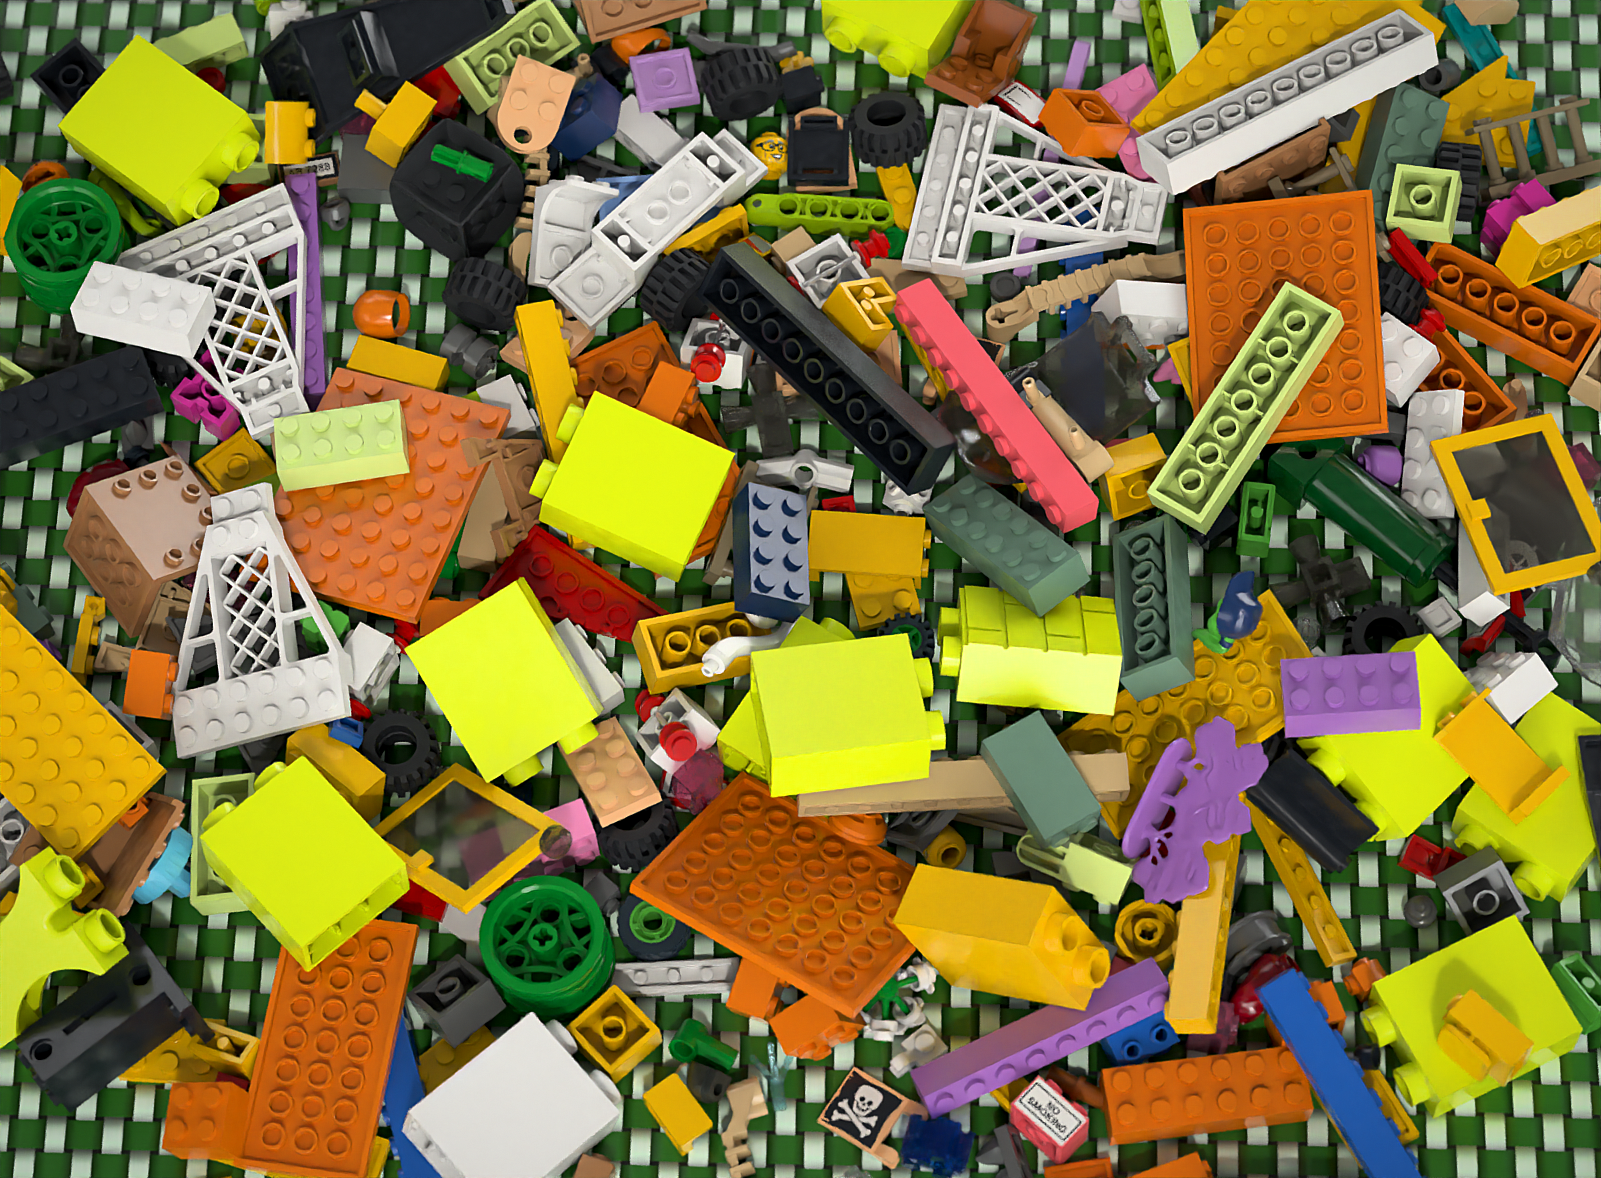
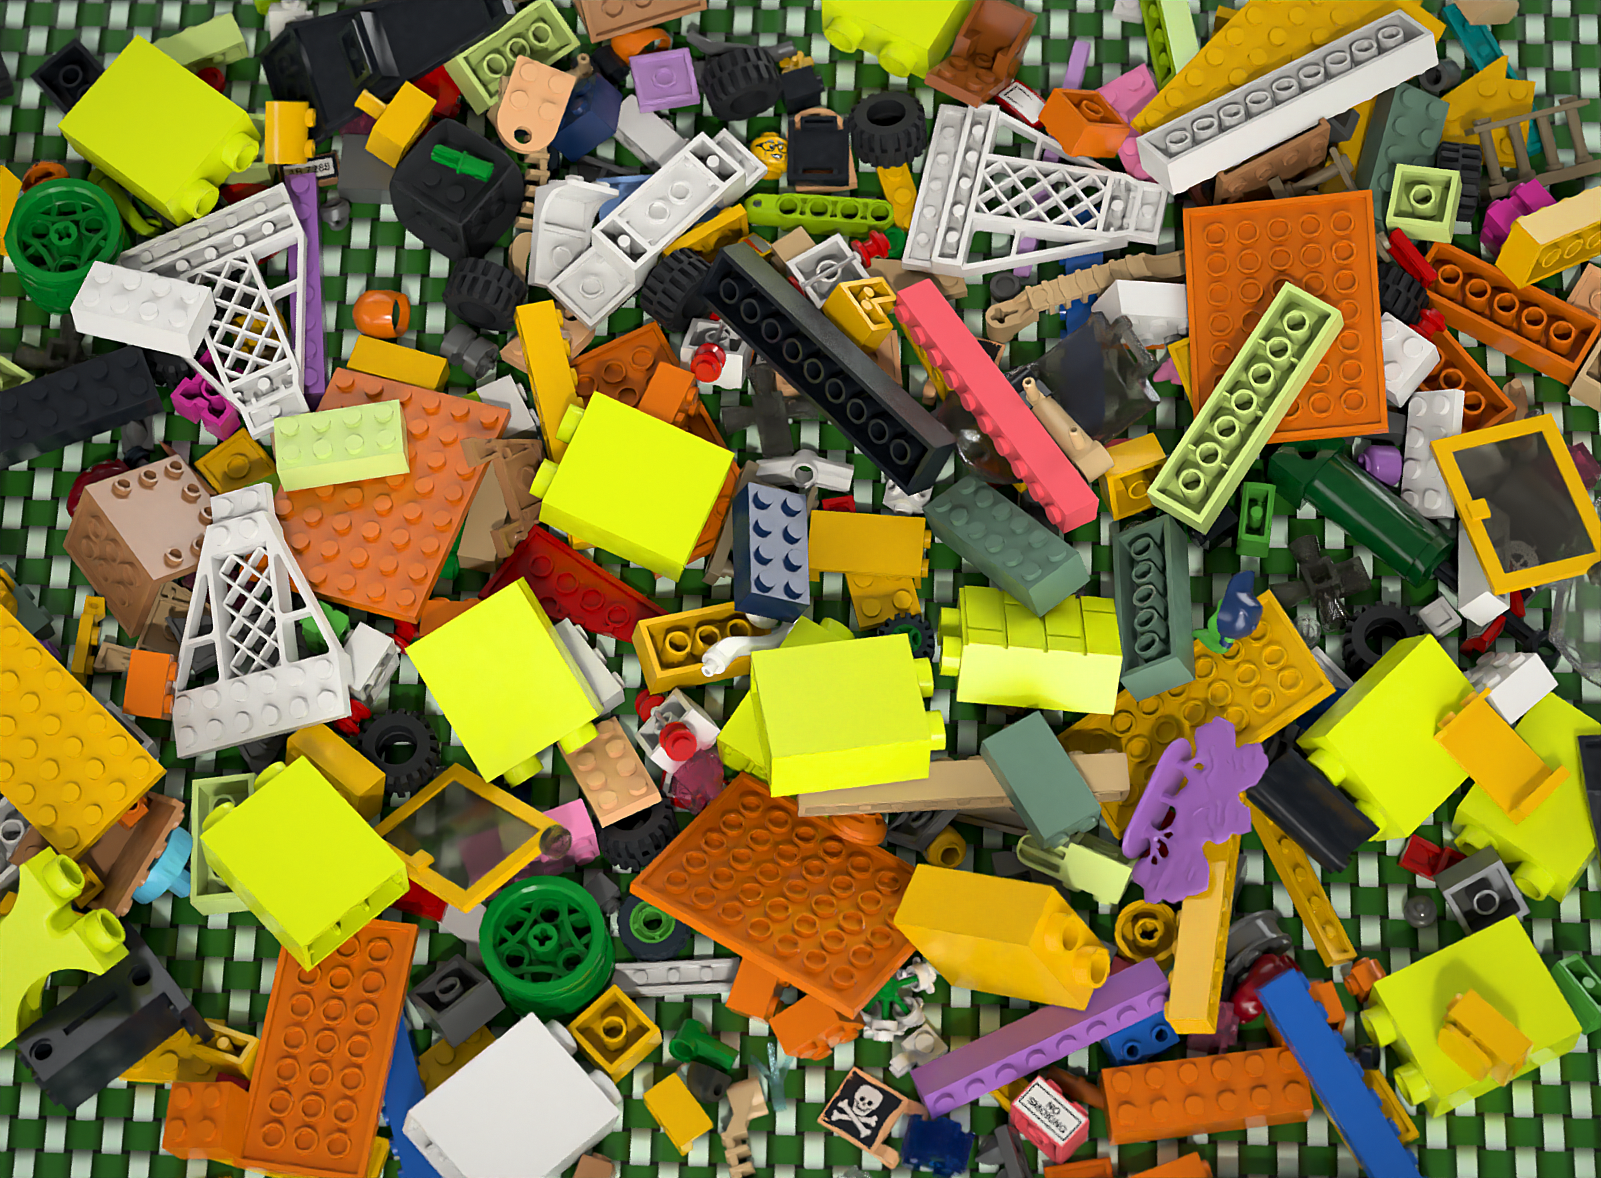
blue tile [328,717,363,748] -> none
medium lavender brick [1280,651,1421,738] -> none

